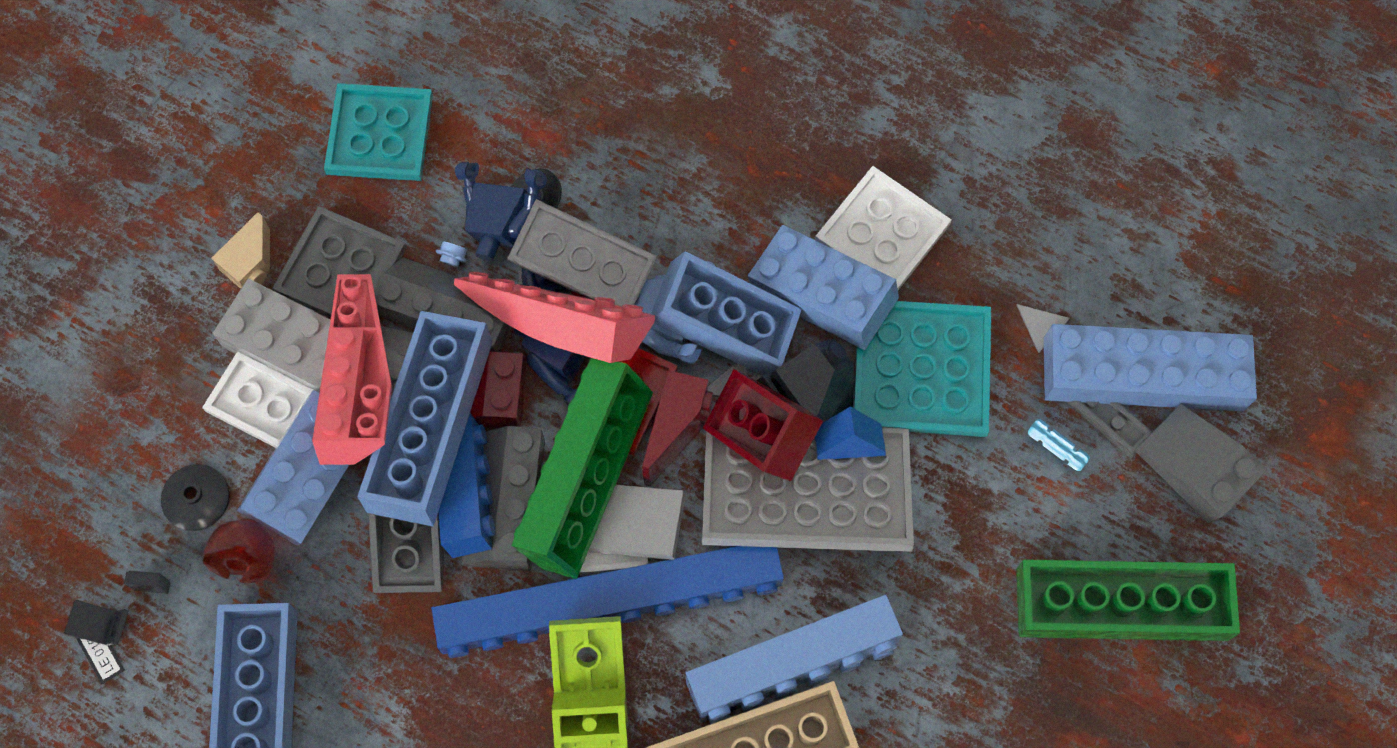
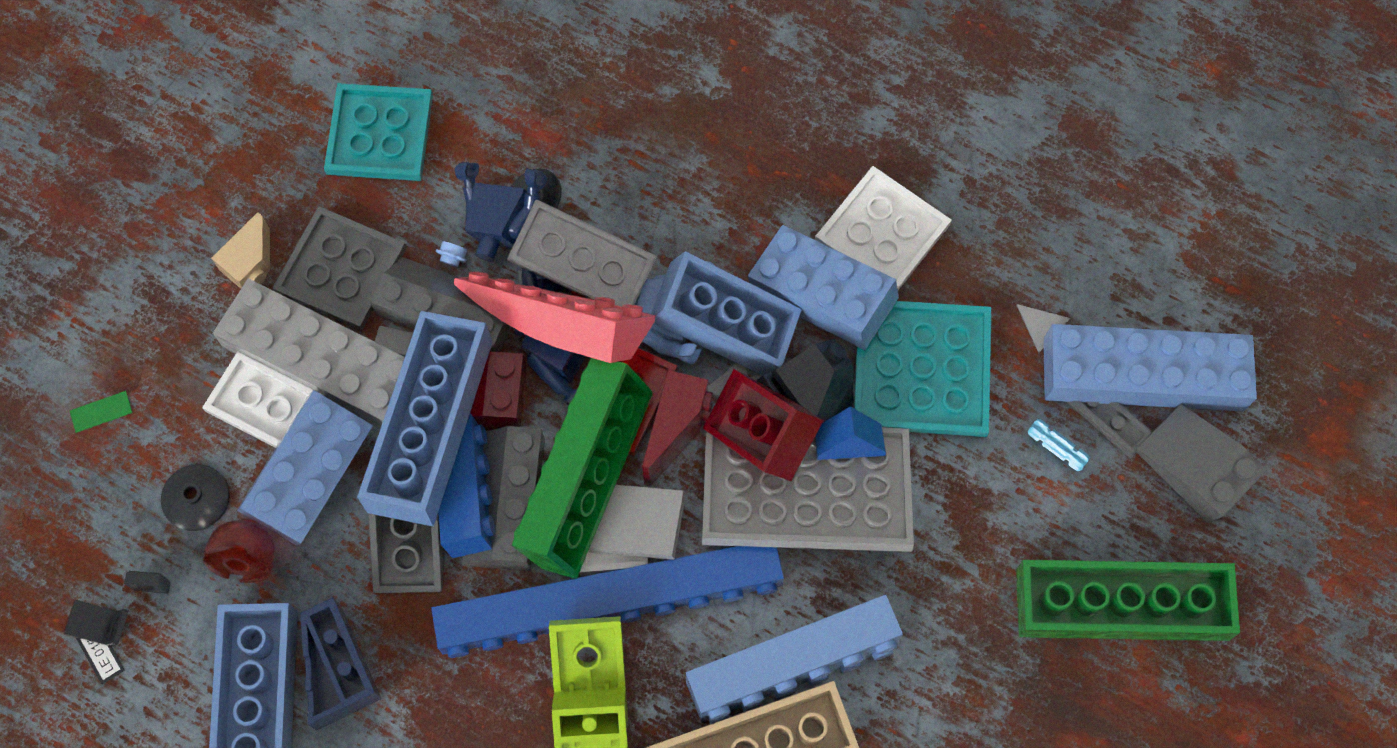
coral wedge [312,274,392,465] -> none
none -> green sticker [70,391,132,433]
none -> dark blue wedge [300,597,382,730]

